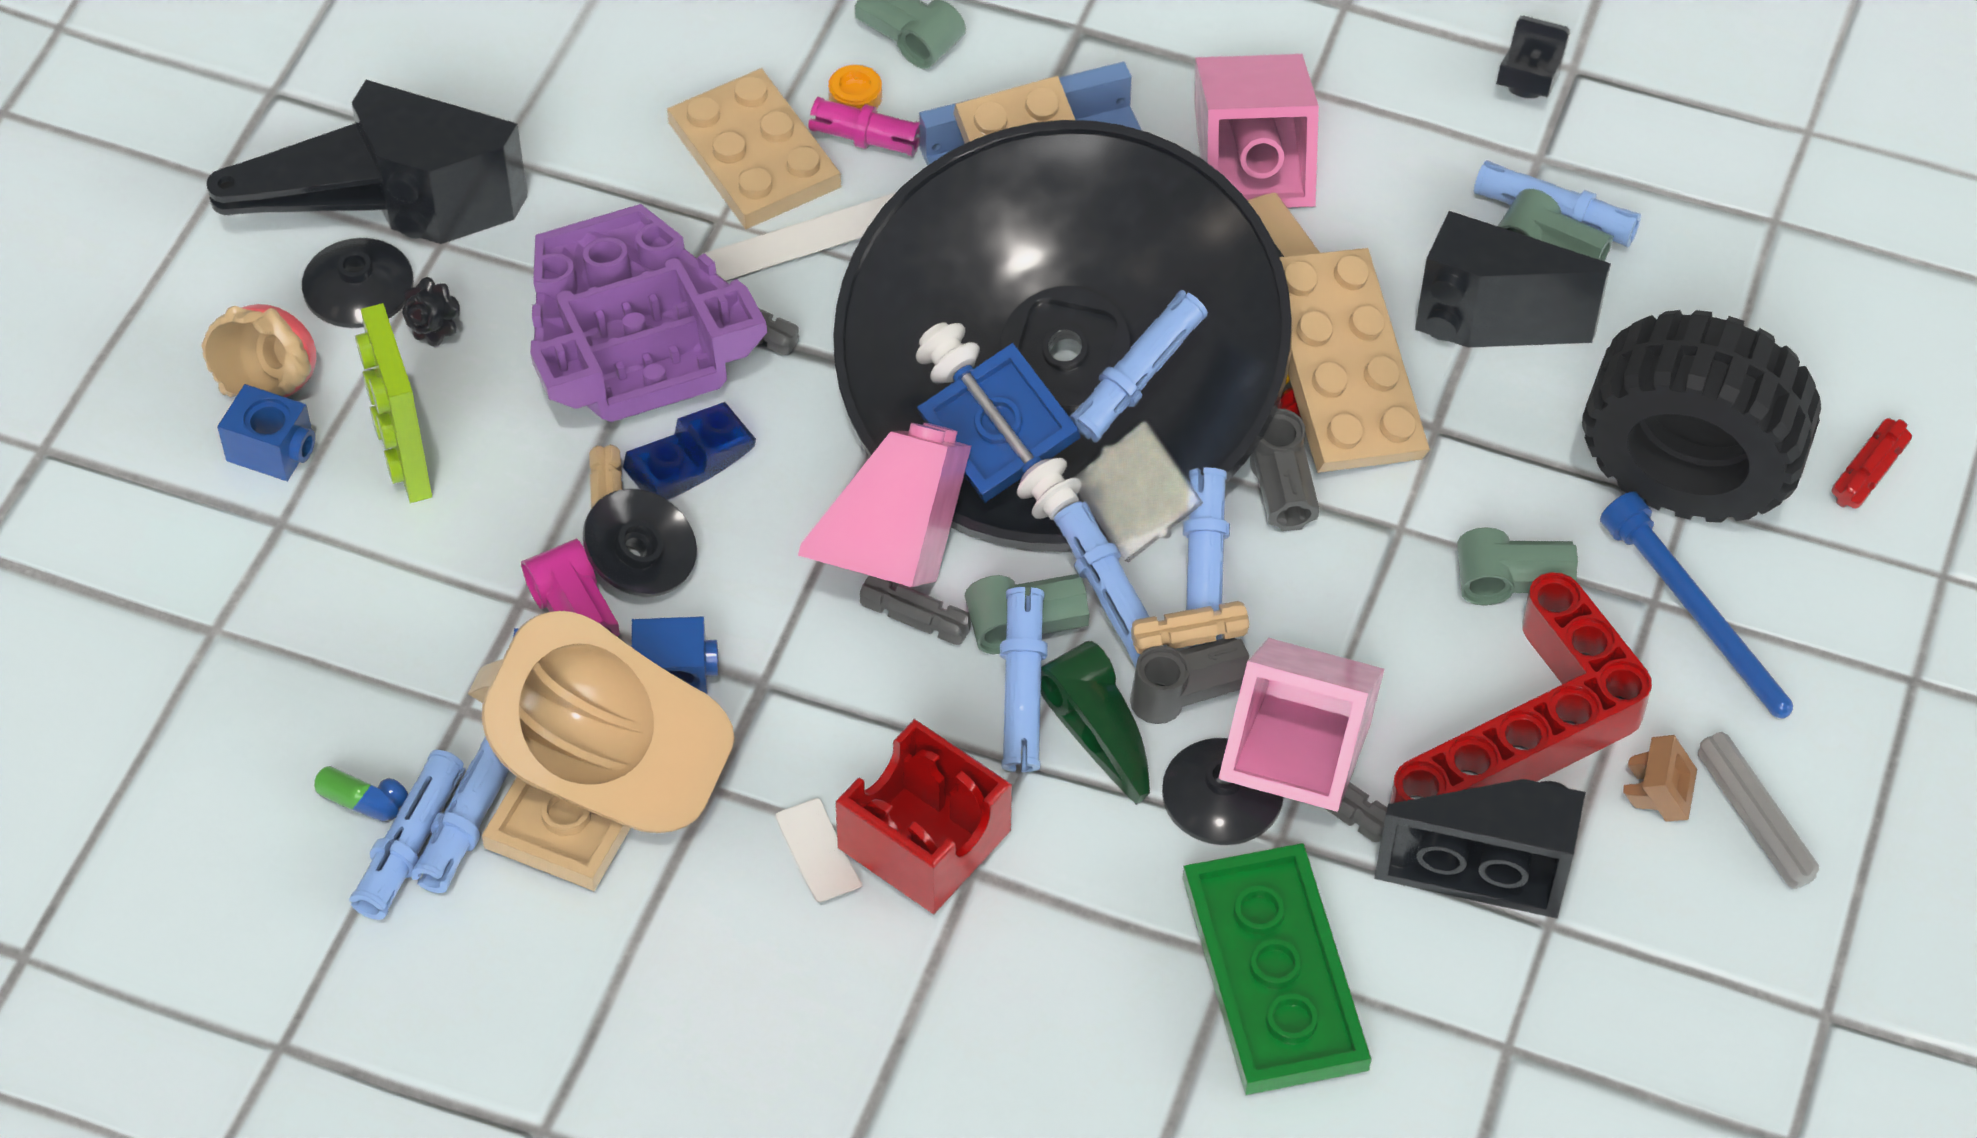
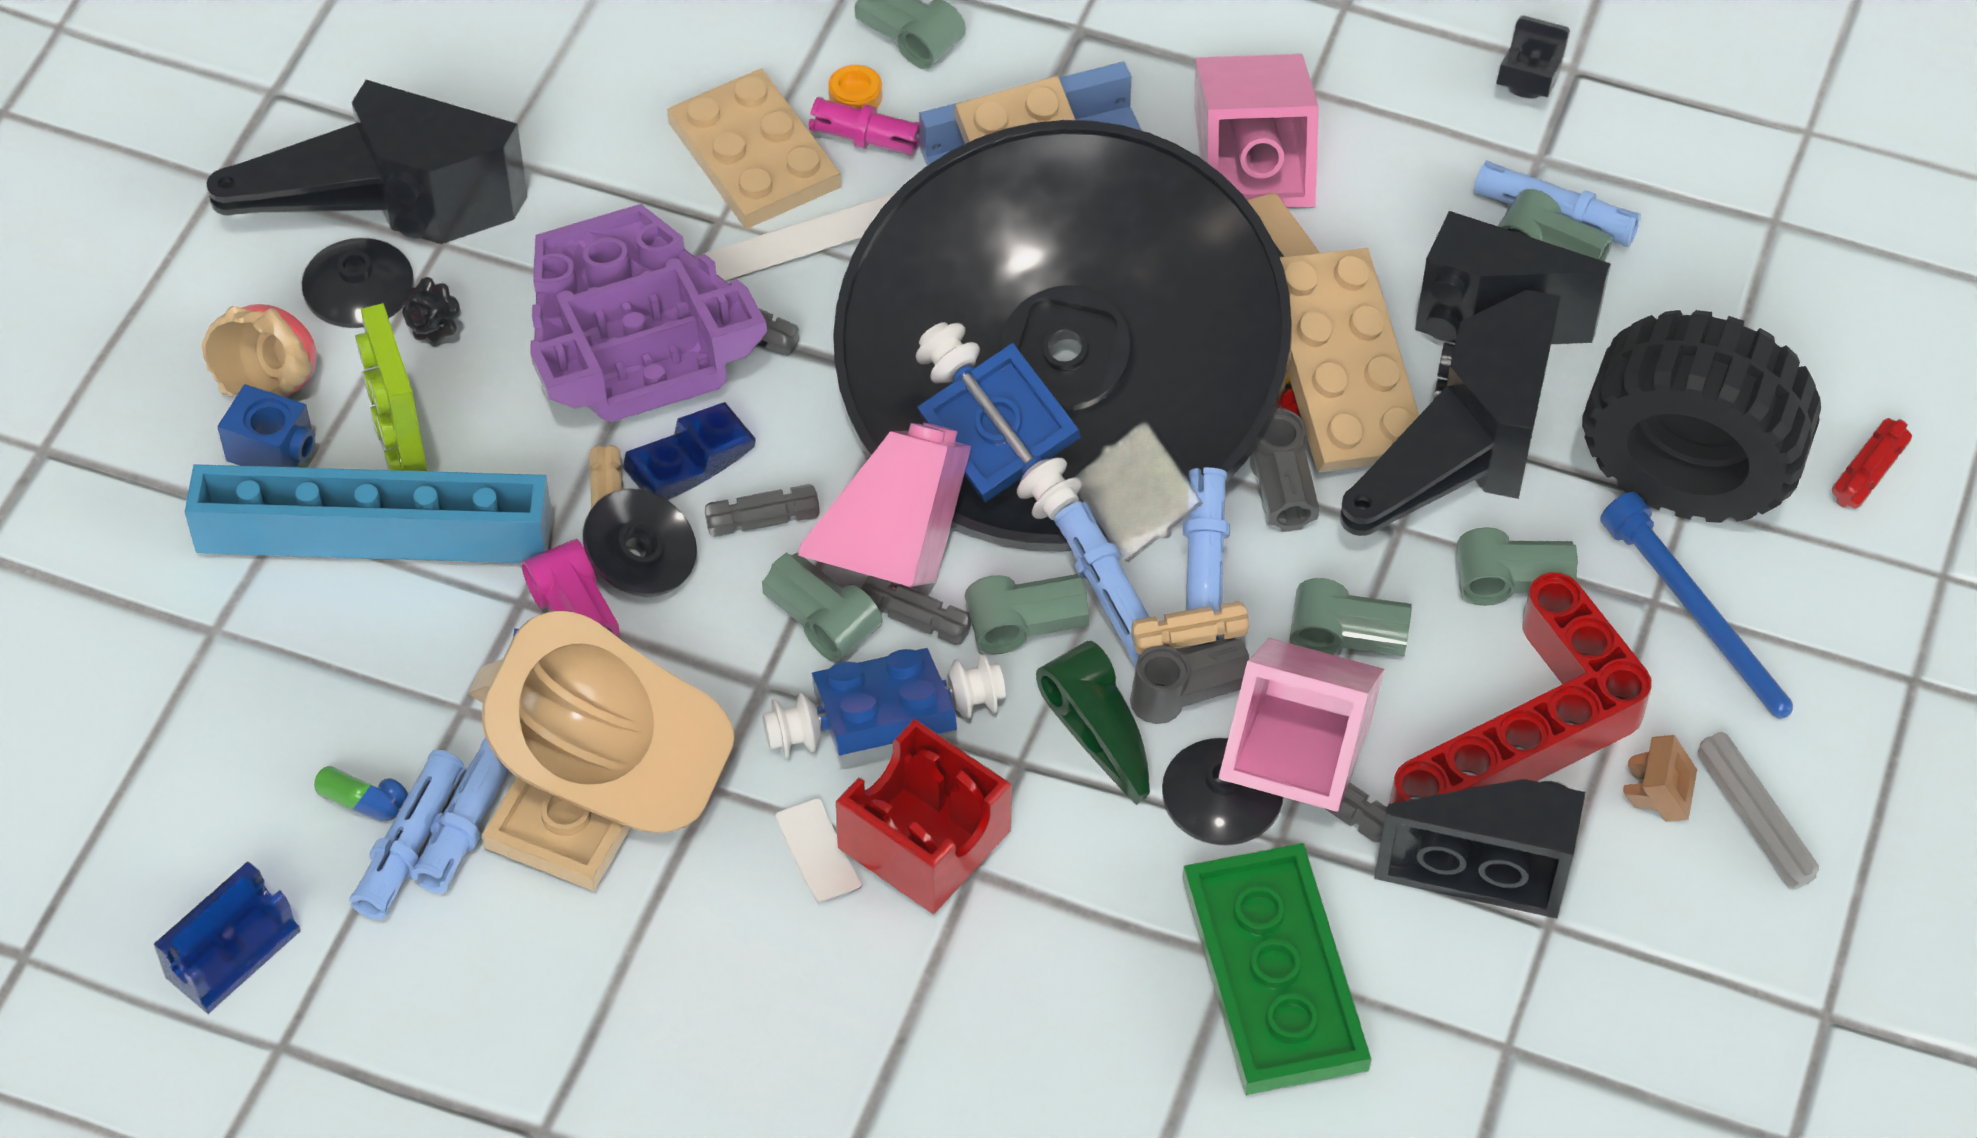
blue brick [632,616,719,695] -> none
light blue pin [1000,587,1048,772] -> none
light blue pin [1069,290,1208,442] -> none
none -> clear blue hinge [154,861,301,1014]
none -> dark azure brick [184,464,552,563]
none -> dark grey axle [705,484,820,537]
none -> sand green piece [762,552,883,662]
none -> blue plate [762,648,1006,759]
none -> sand green piece [1290,578,1412,657]
none -> black slope [1340,290,1561,536]

